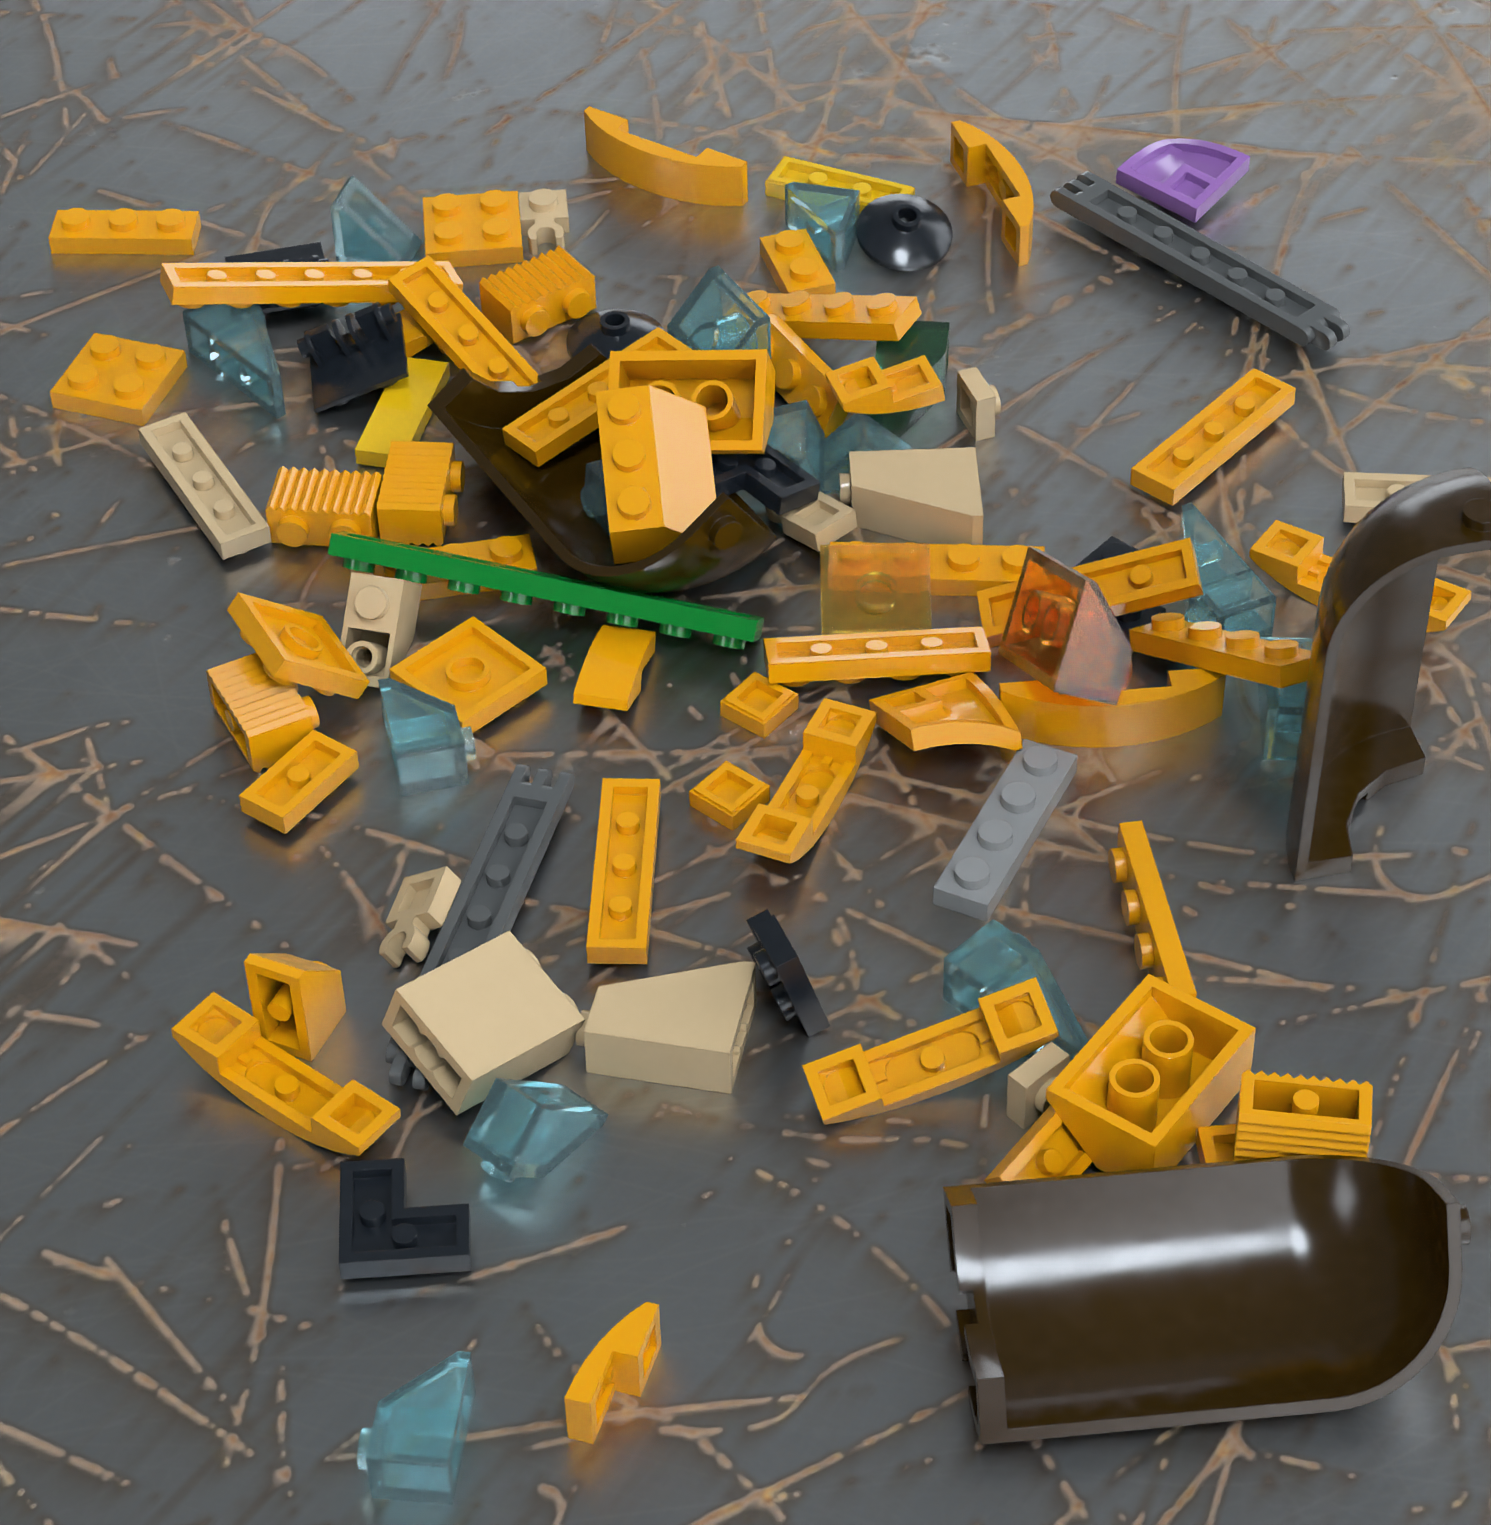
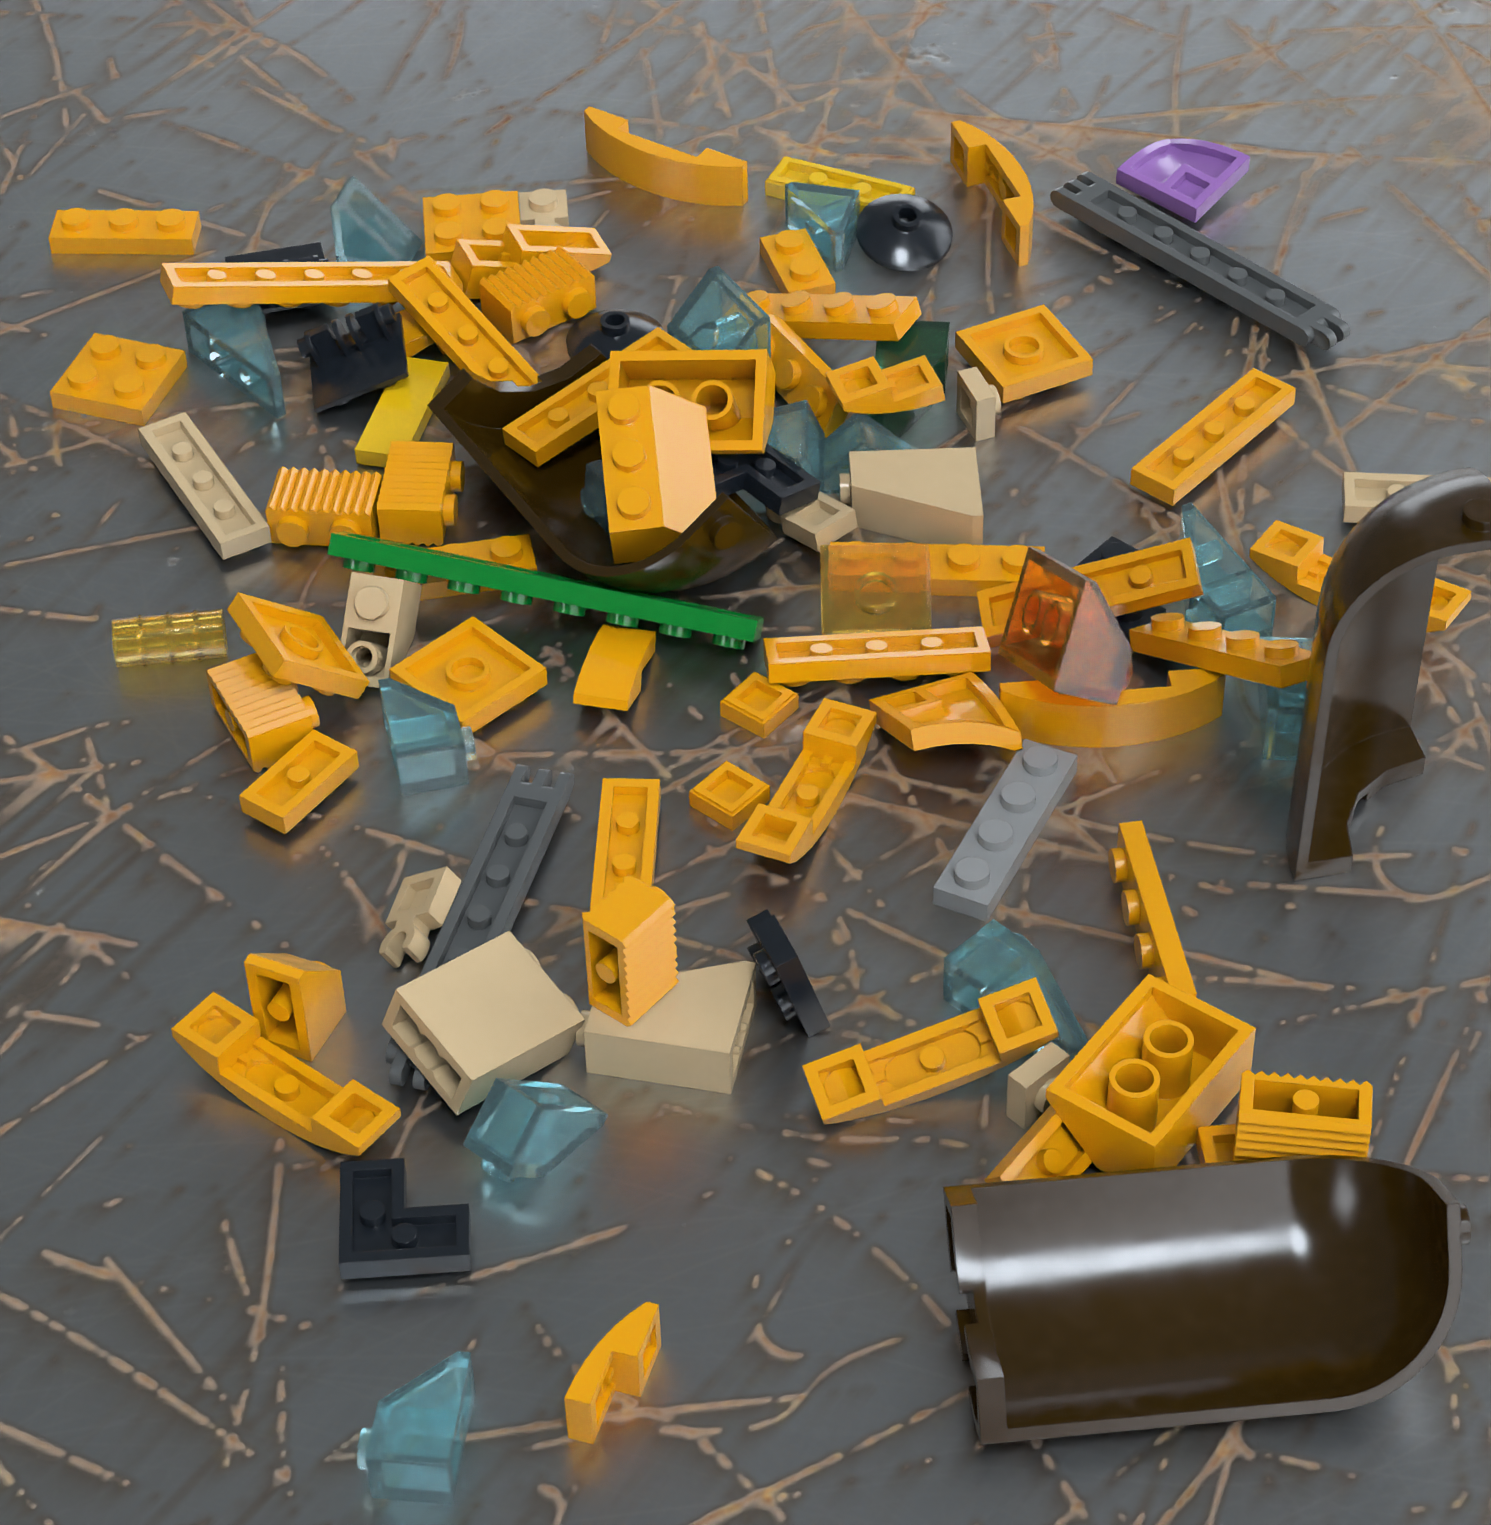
none -> clear yellow axle [112,609,228,668]
none -> light orange slope [450,224,612,299]
none -> light orange brick [582,876,679,1027]
none -> light orange plate [955,304,1093,403]

